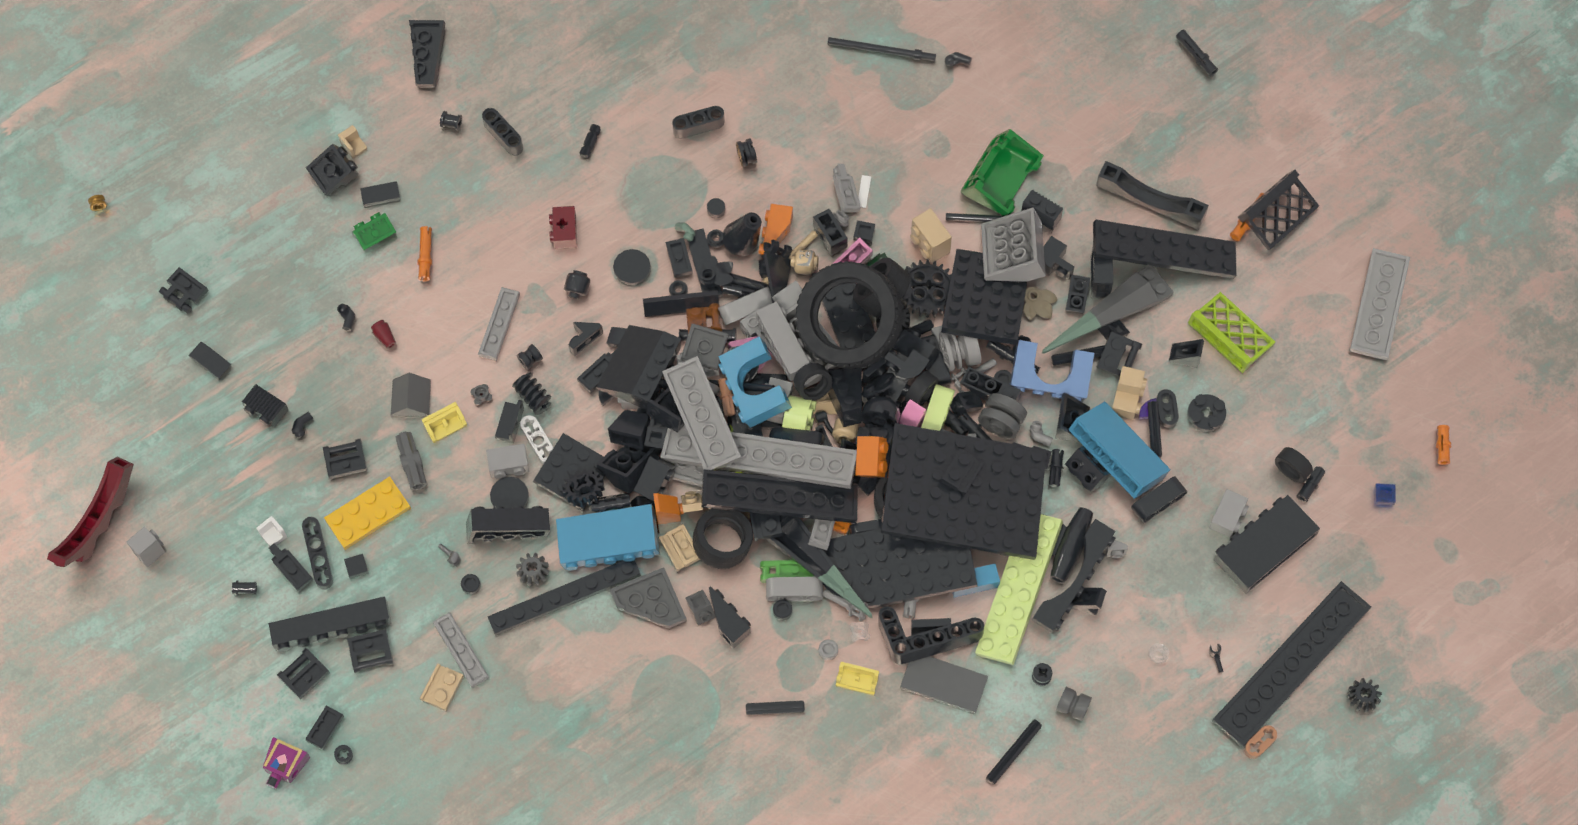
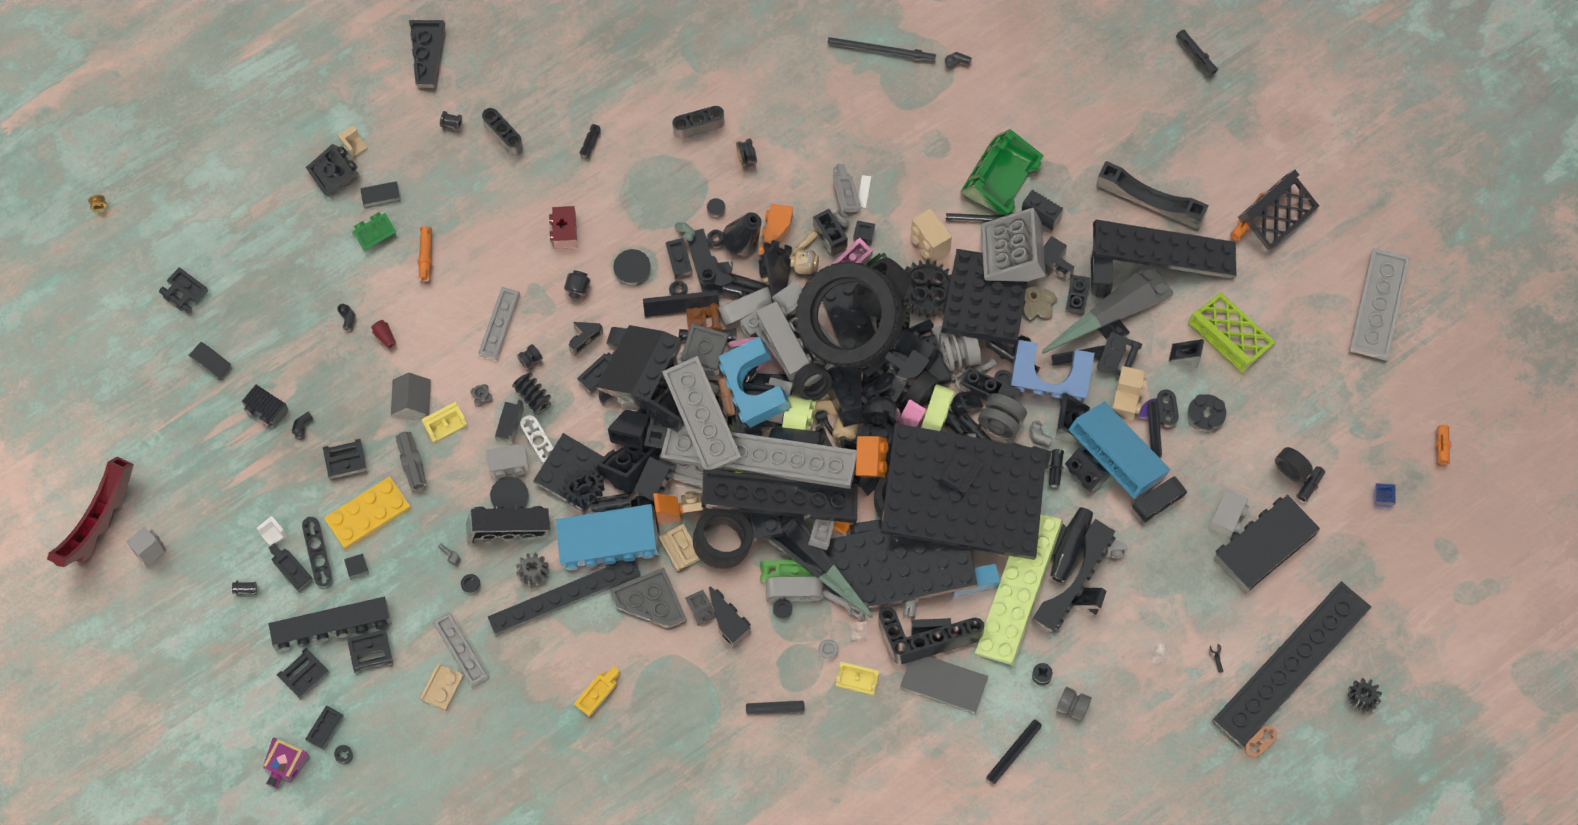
none -> yellow hinge [574,666,621,718]

